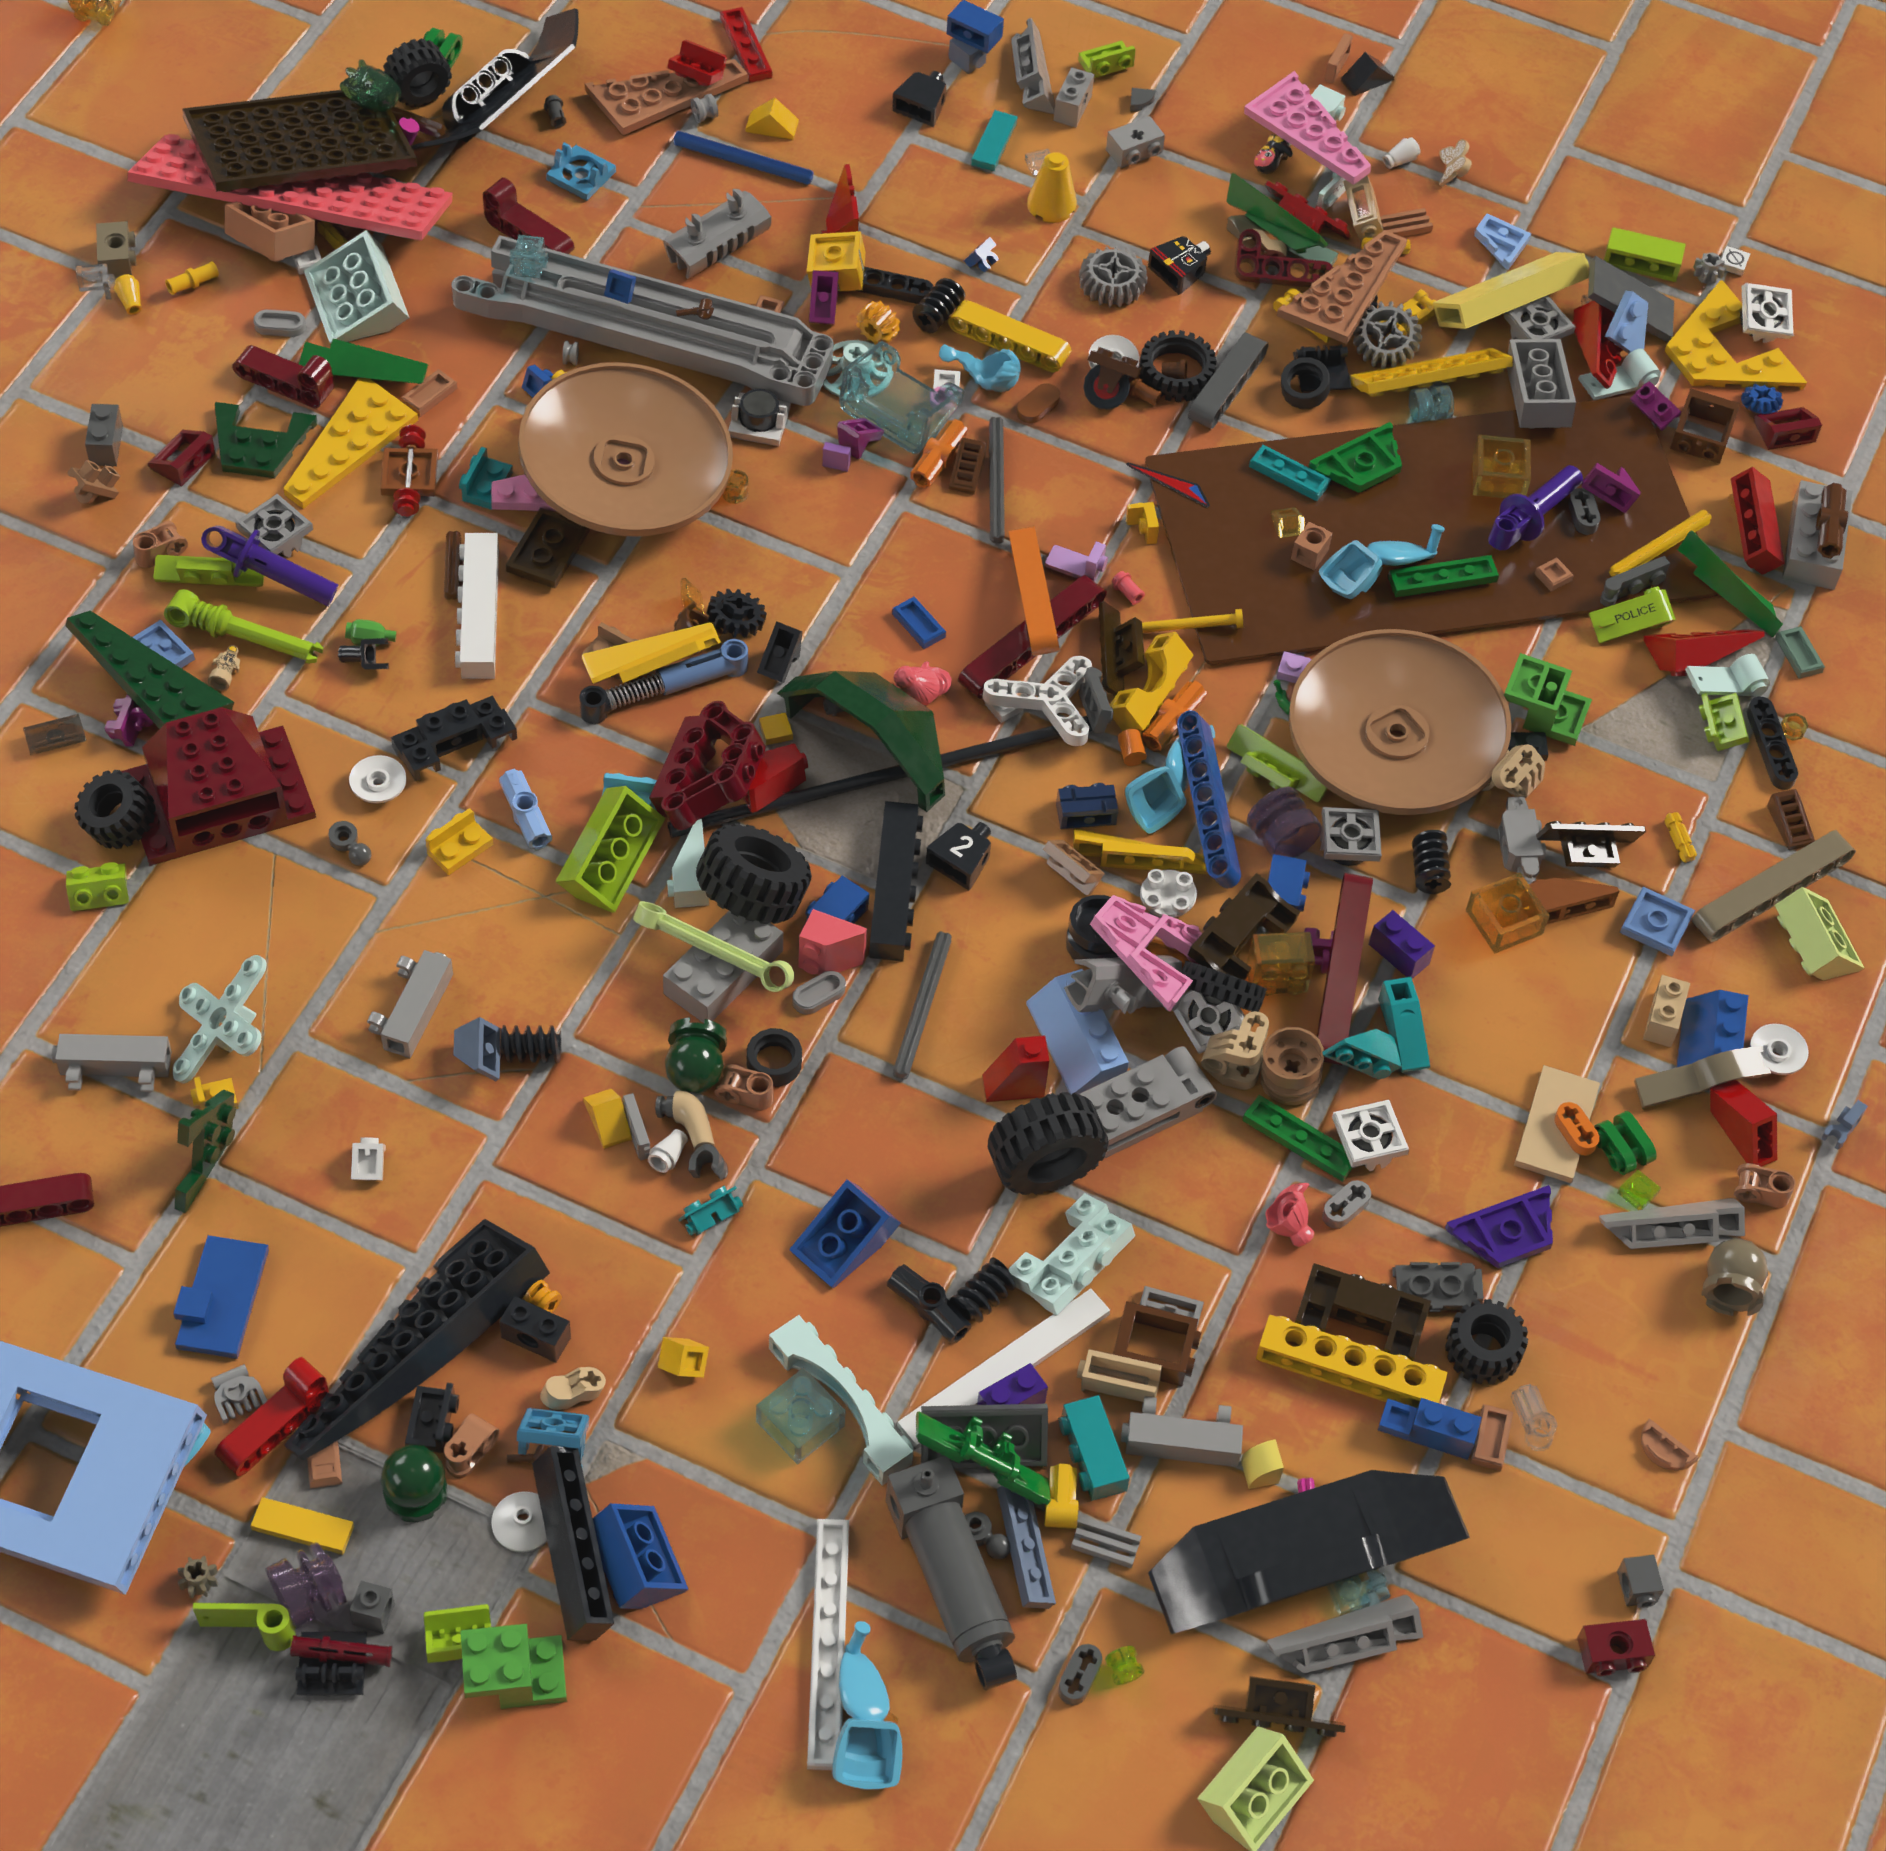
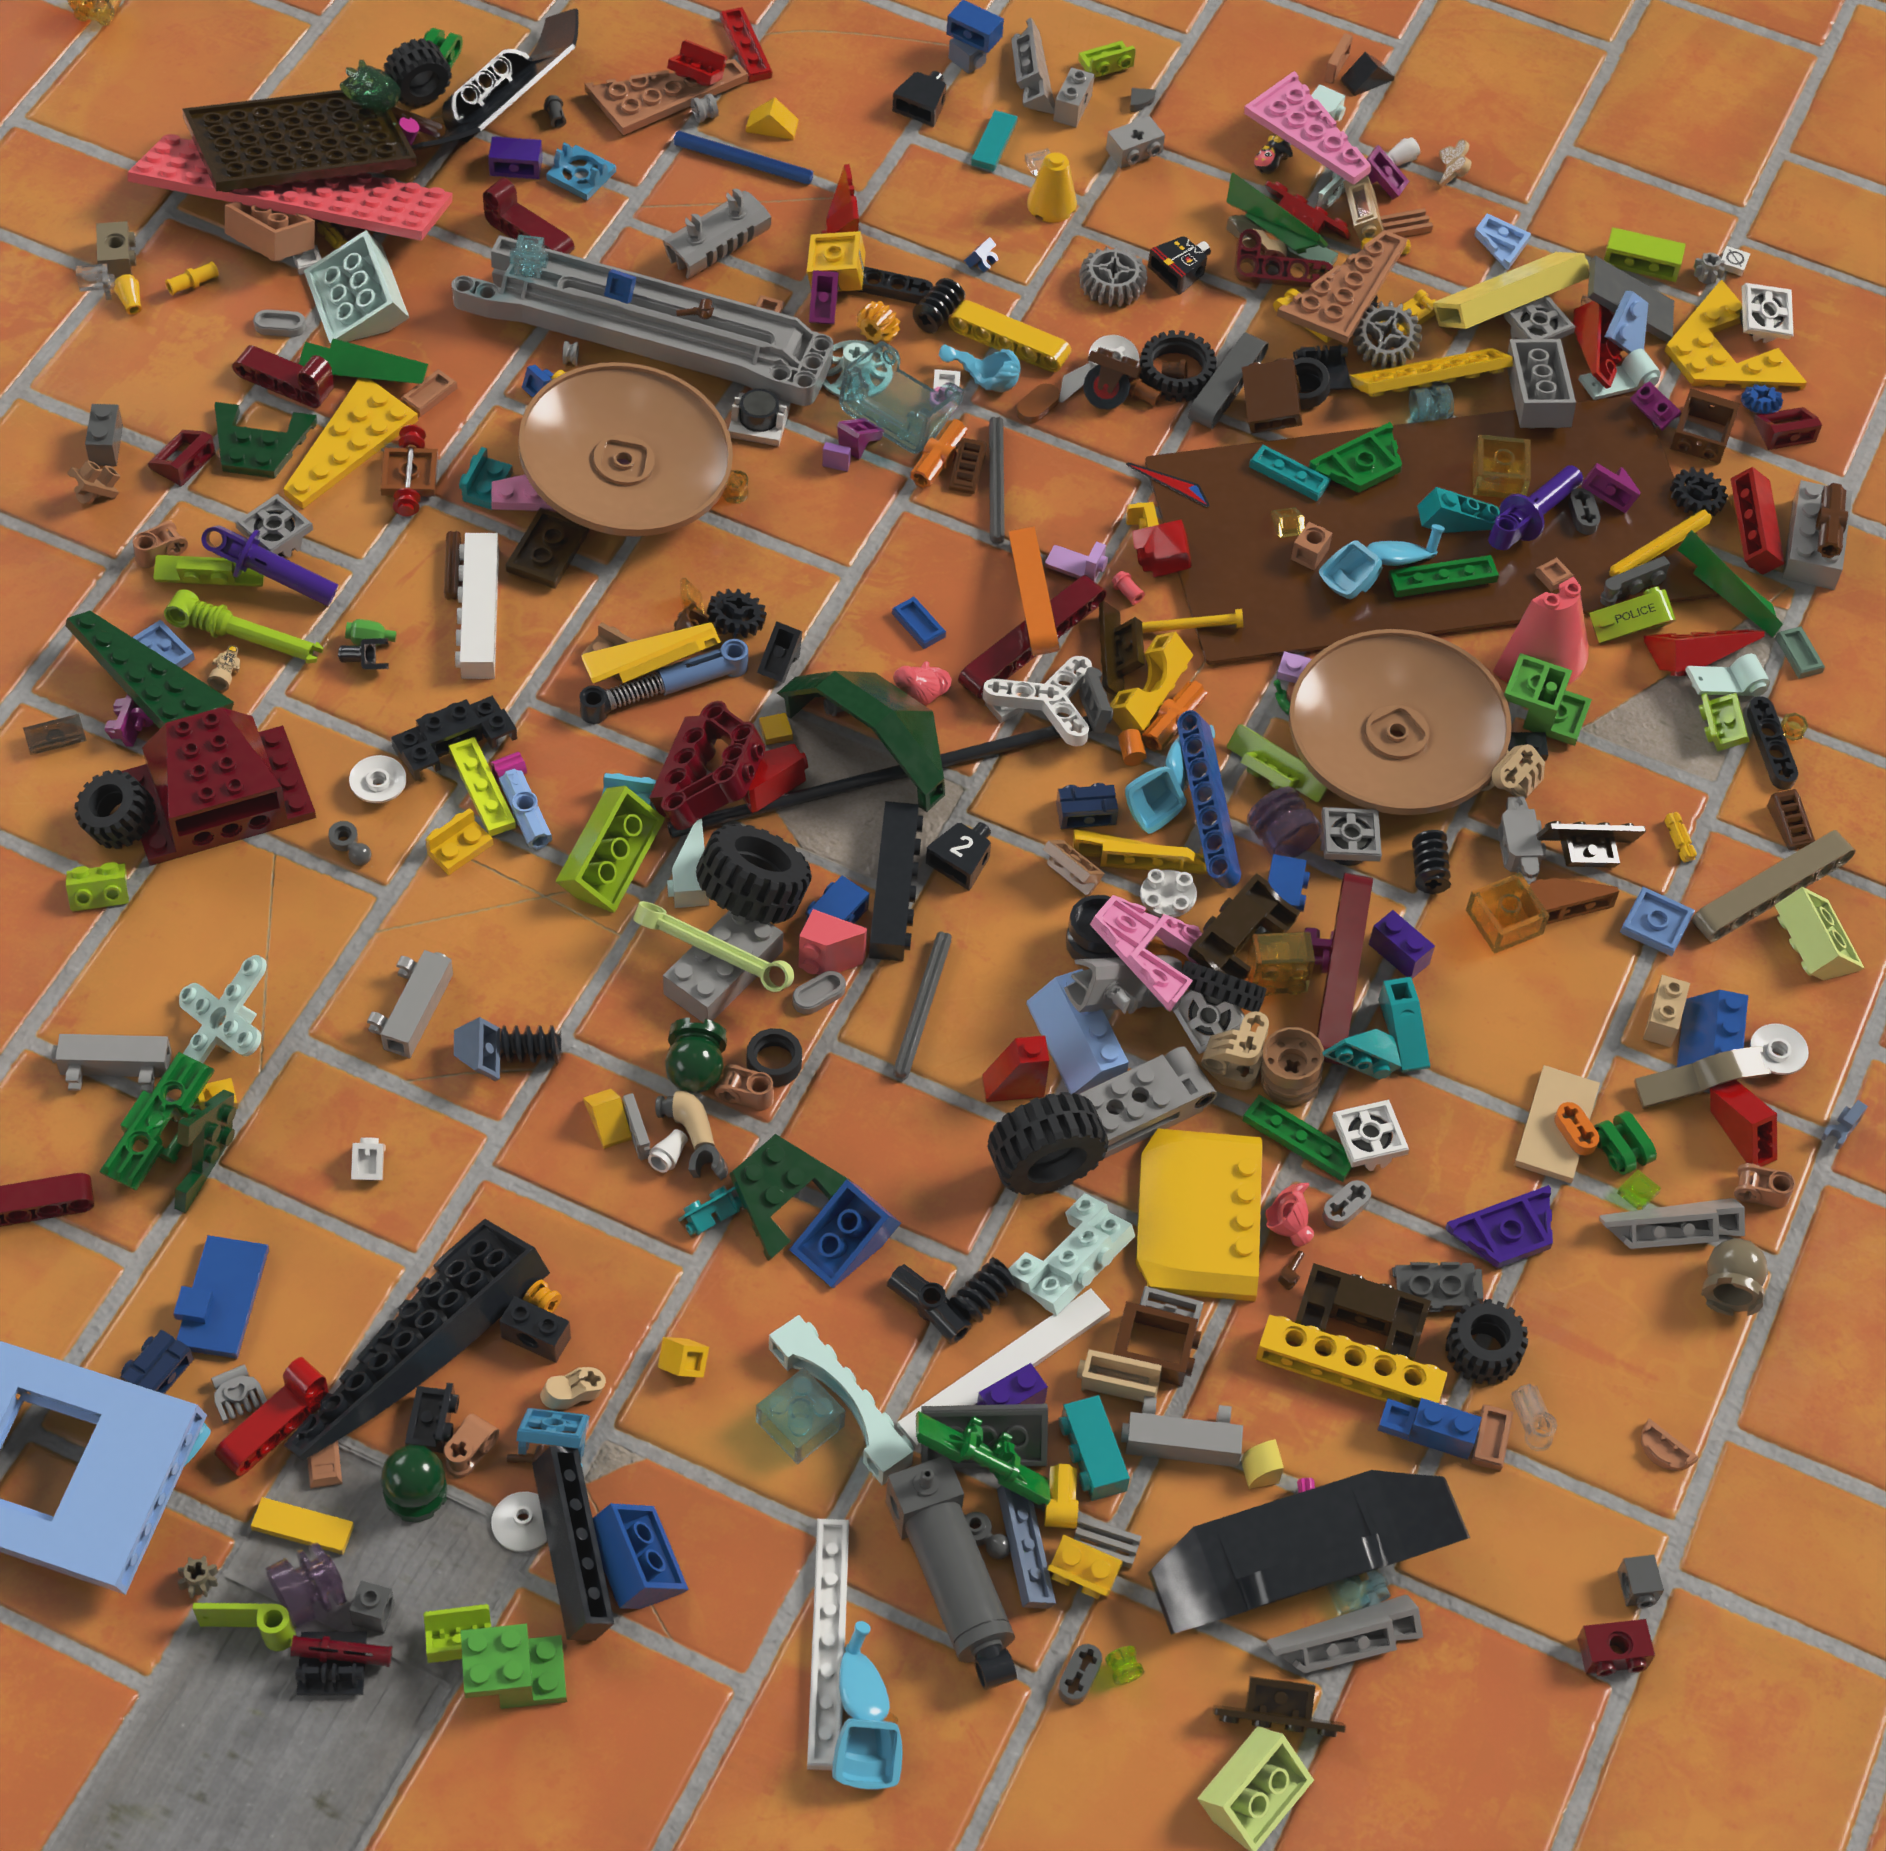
none -> green piece [99,1052,215,1191]
none -> dark blue brick [120,1330,194,1394]
none -> neon yellow plate [449,737,516,836]
none -> dark purple brick [488,136,543,179]
none -> dark pink piece [490,752,527,784]
none -> dark green wing [729,1134,852,1261]
none -> yellow bracket [1047,1535,1123,1600]
none -> white sticker [1059,346,1126,402]
none -> red piece [1132,519,1192,578]
none -> yellow slope [1135,1128,1262,1301]
none -> reddish brown brick [1242,358,1303,434]
none -> reddish brown hand [1278,1251,1305,1290]
none -> magenta slope [1366,145,1409,200]
none -> teal slope [1417,487,1500,533]
none -> coral cone [1493,576,1589,685]
none -> black gear [1670,467,1728,516]

